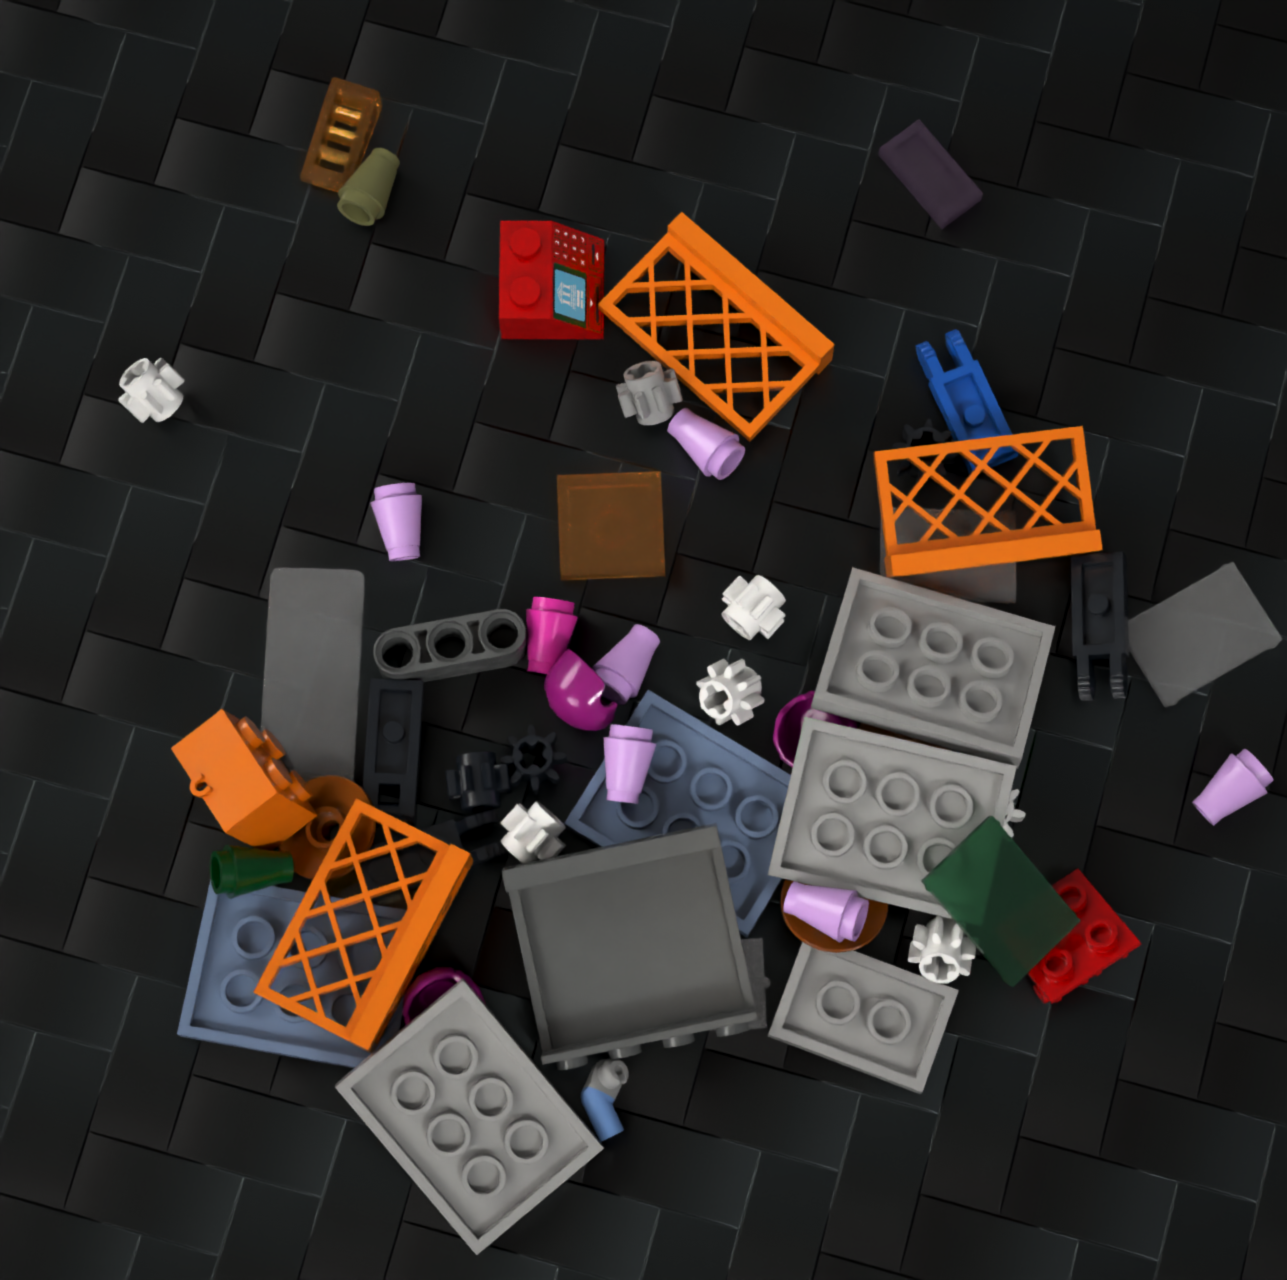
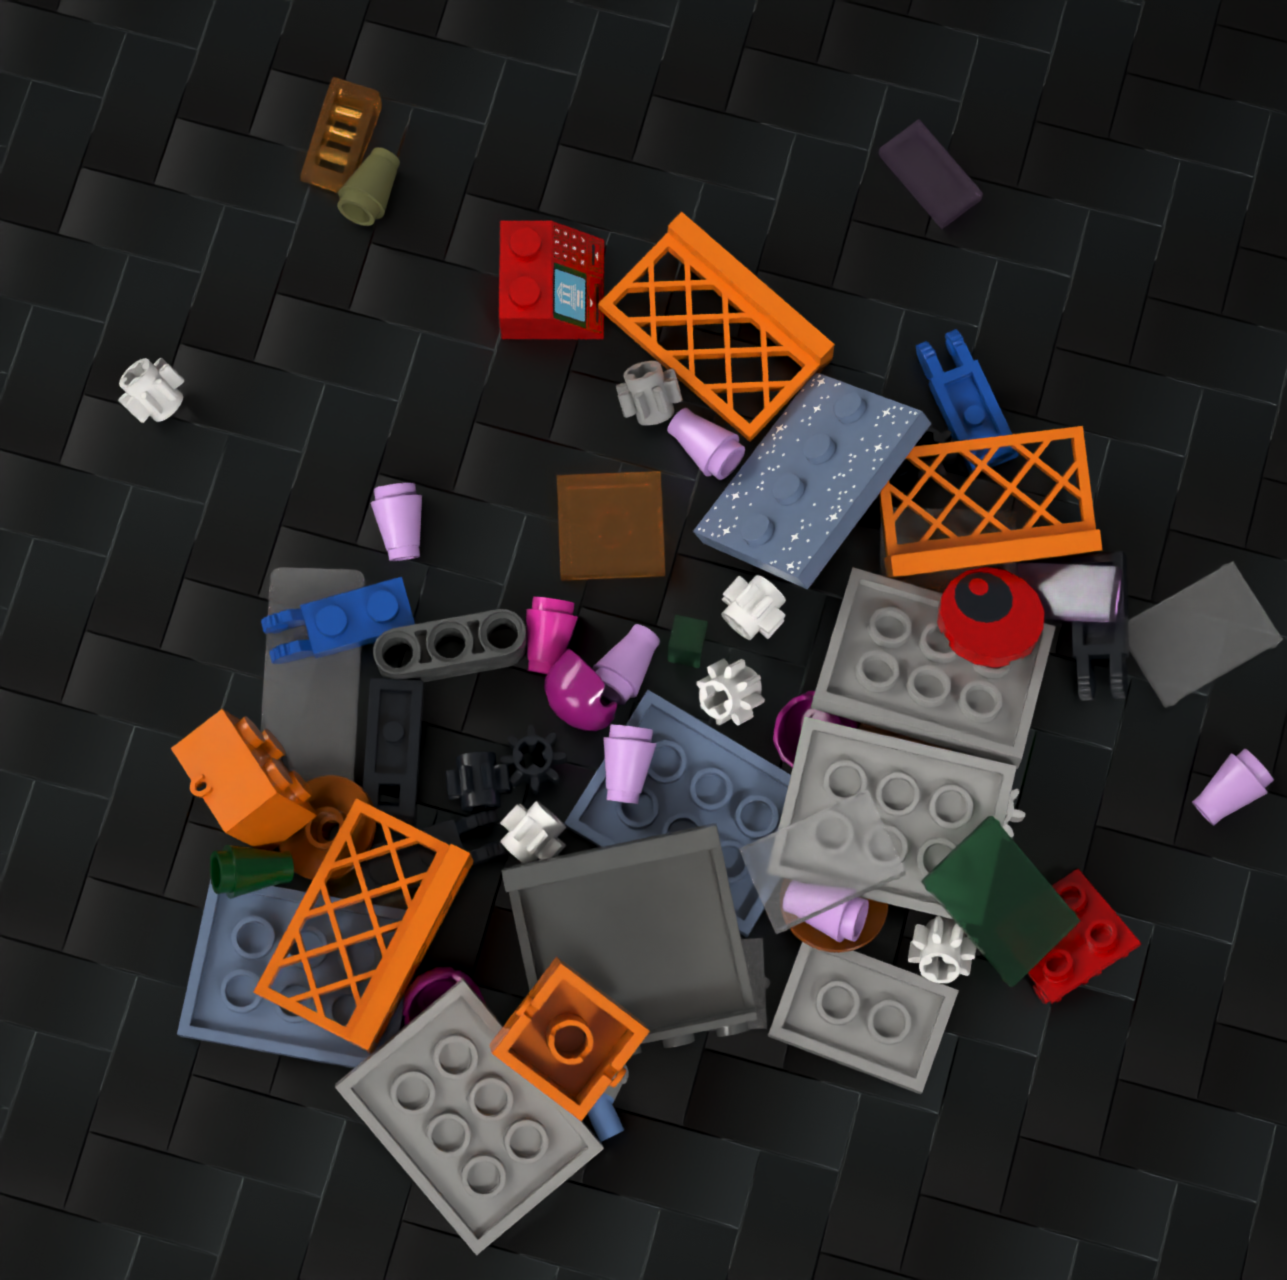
none -> blue hinge [261,577,415,664]
none -> orange brick [489,956,650,1121]
none -> clear green piece [668,615,708,668]
none -> sand blue plate [693,372,931,590]
none -> clear piece [739,790,907,934]
none -> red tile [937,567,1044,668]
none -> clear purple tile [1017,563,1123,622]

